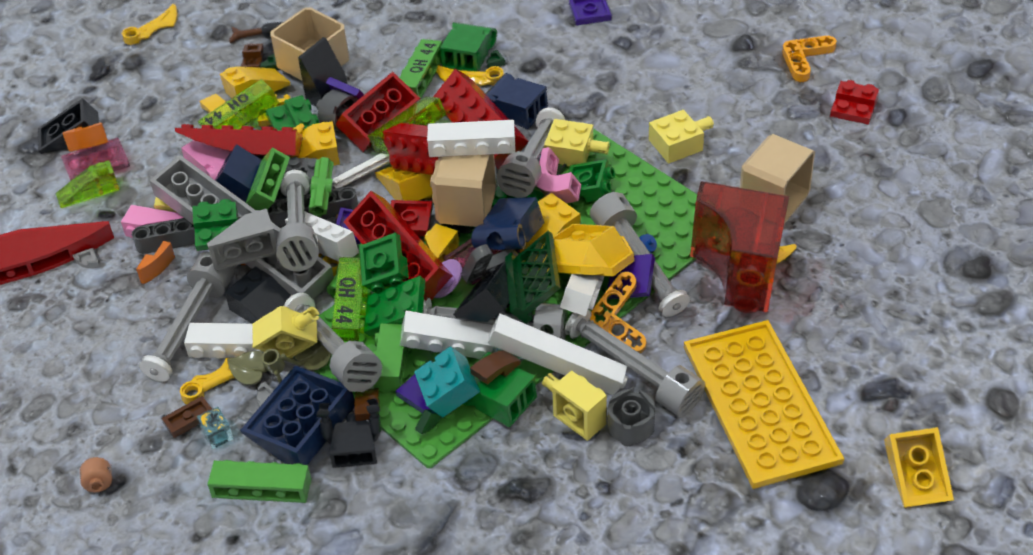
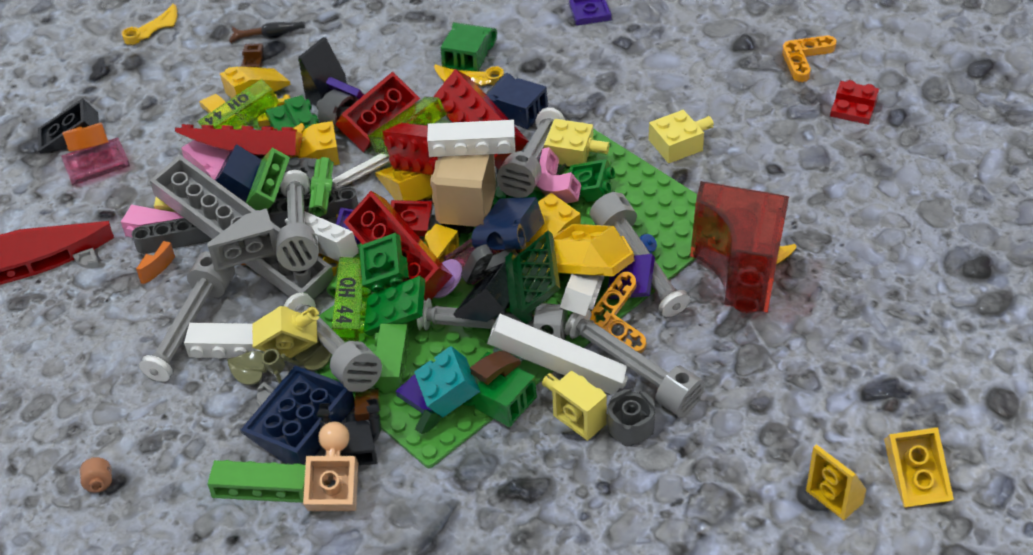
clear neon green slope [56,160,120,208] -> none
reddish brown plate [161,396,215,438] -> none
yellow piece [180,358,235,404] -> none
green plate [192,199,238,251] -> none
clear light blue brick [197,407,234,449] -> none
black slope [225,267,291,324] -> none
dark green tile [260,54,279,70] -> none
tan plate [271,7,349,81] -> none
bright green brick [399,39,443,103] -> none
white brick [400,311,494,359] -> none
dark green tile [487,50,506,69] -> none
yellow plate [684,320,844,489] -> none
tan plate [738,134,815,227] -> none
none -> light nougat brick [303,422,358,511]
none -> yellow slope [806,444,866,520]

